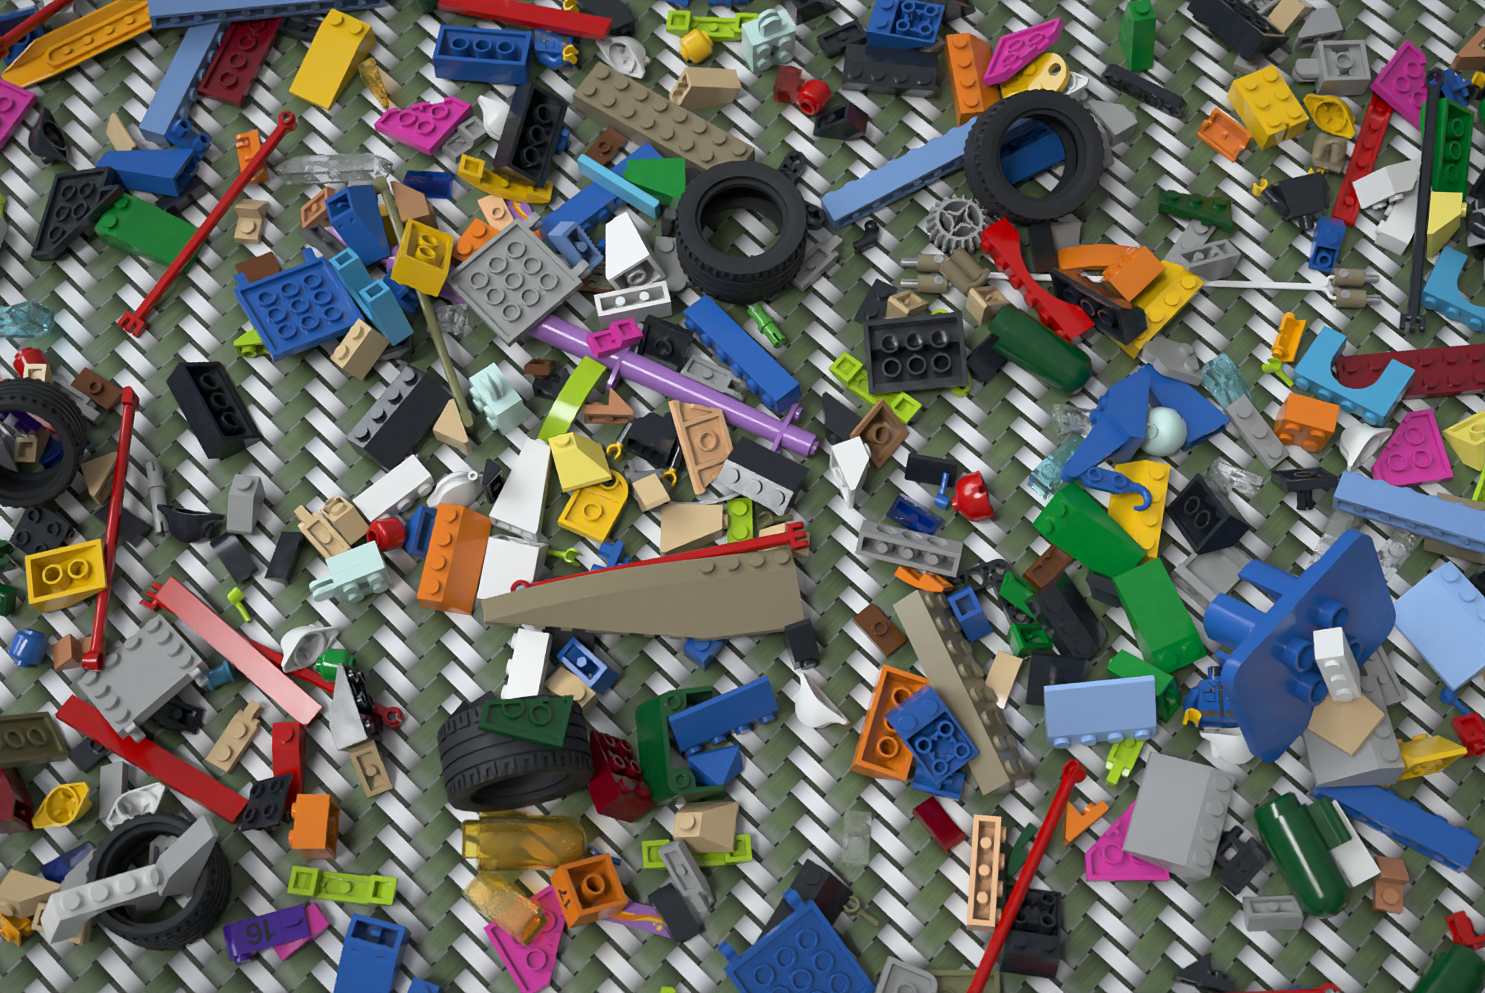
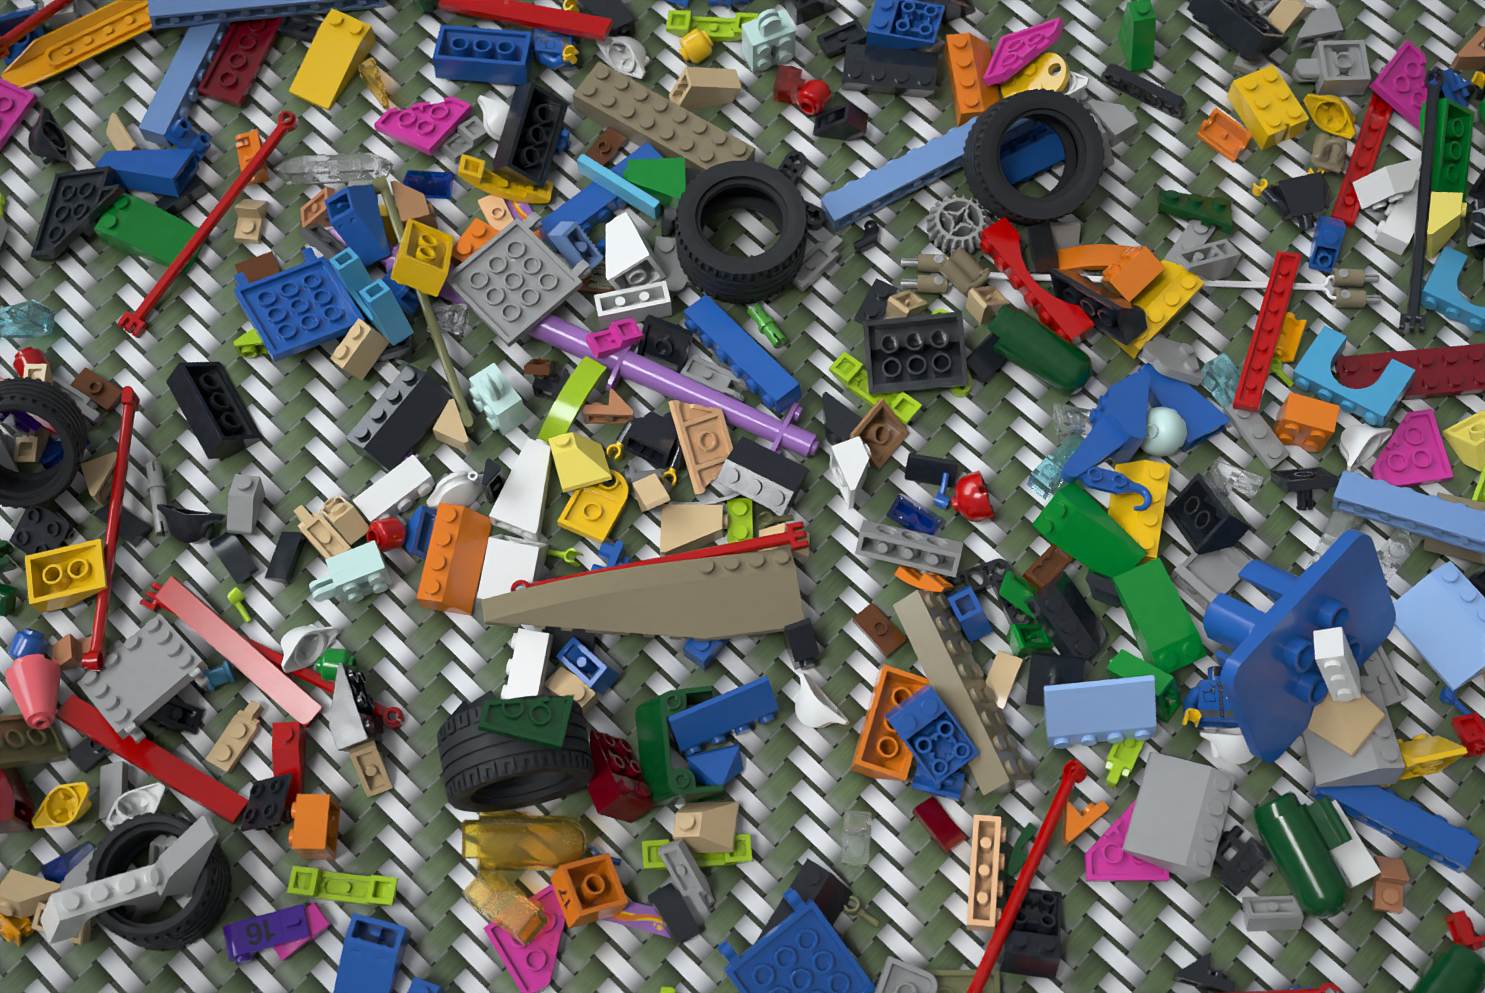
none -> coral cone [6,654,61,730]
none -> red tile [1233,251,1302,412]

